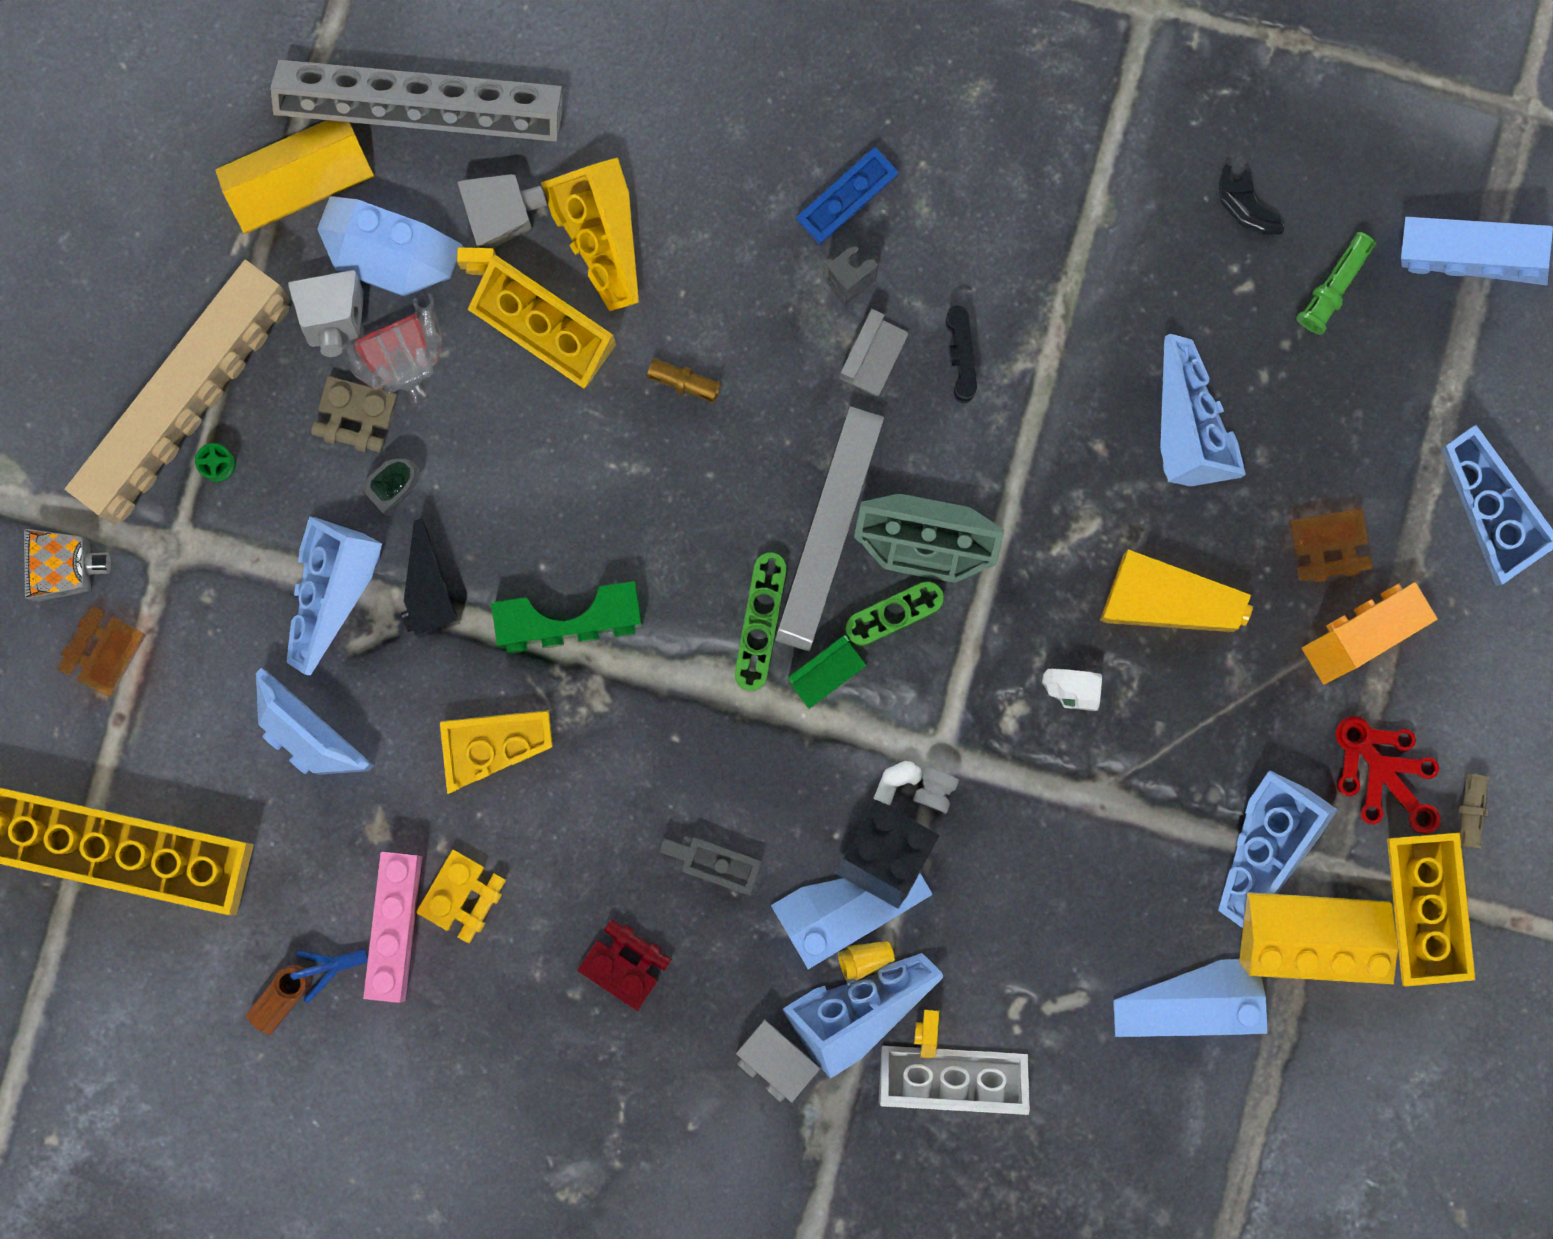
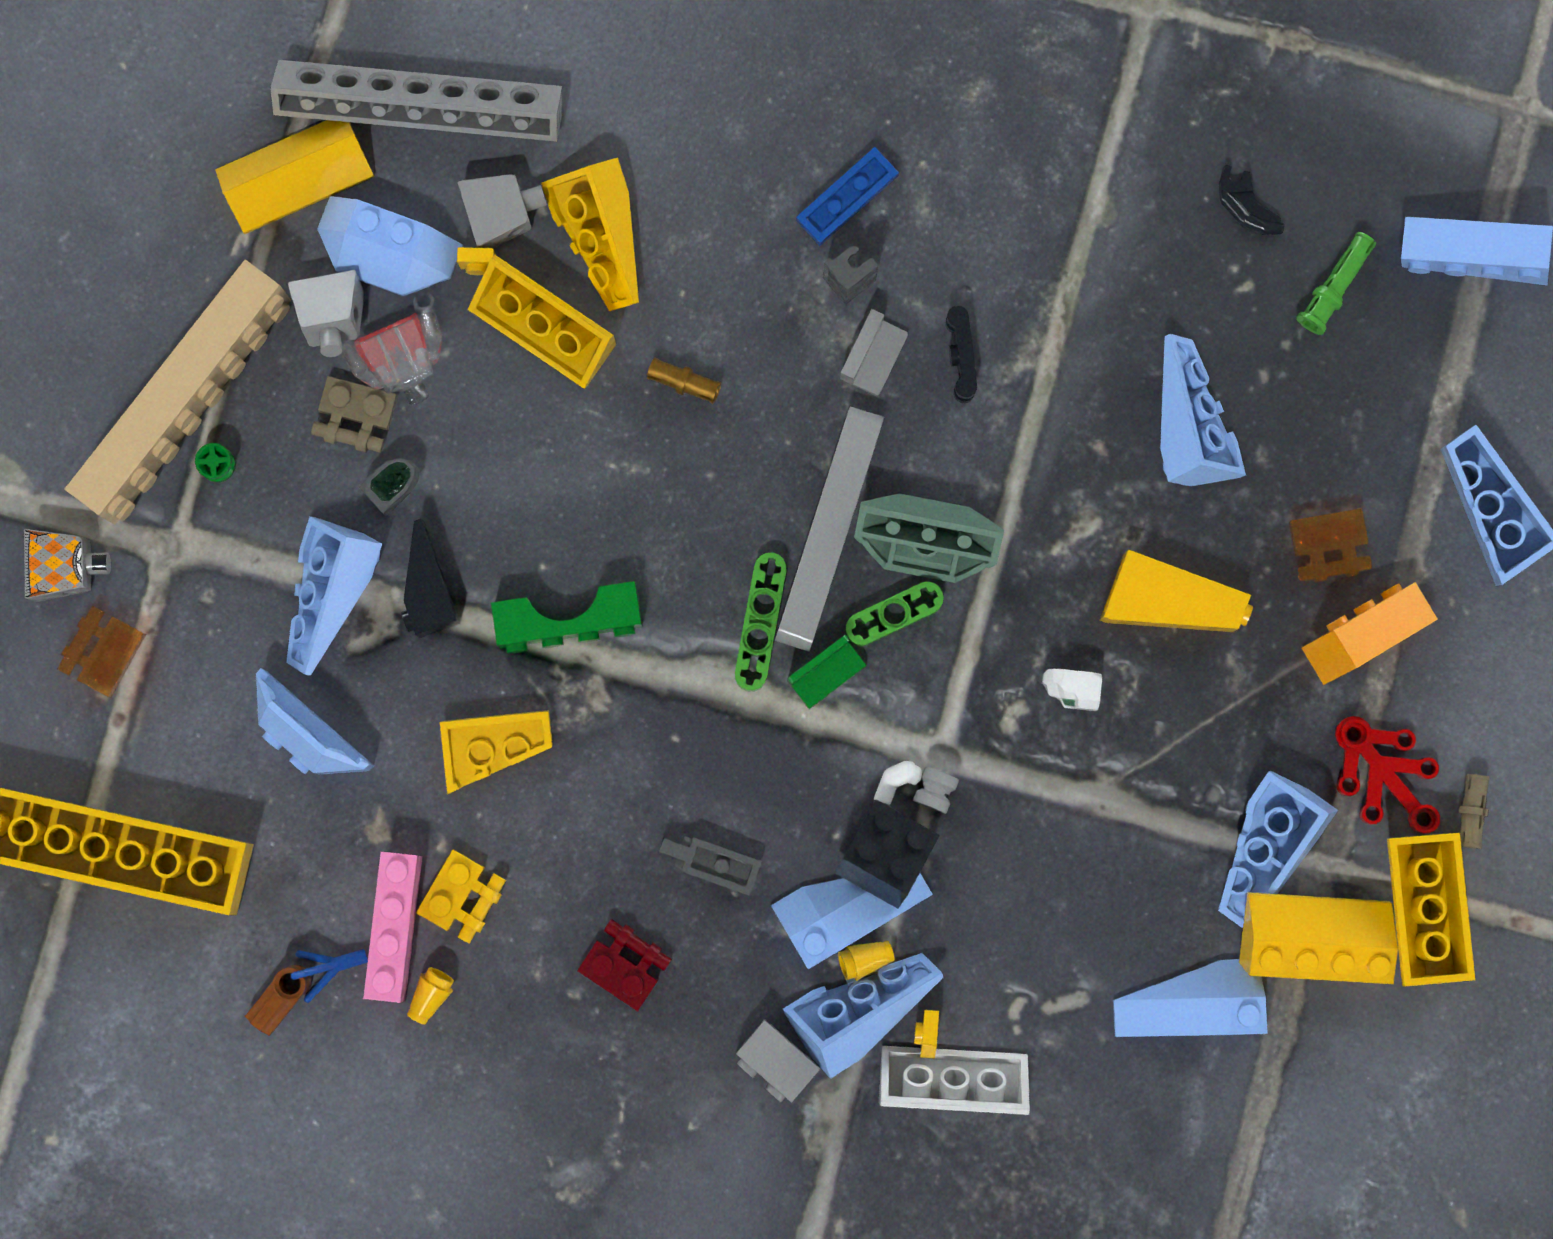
none -> yellow cone [407,967,454,1025]

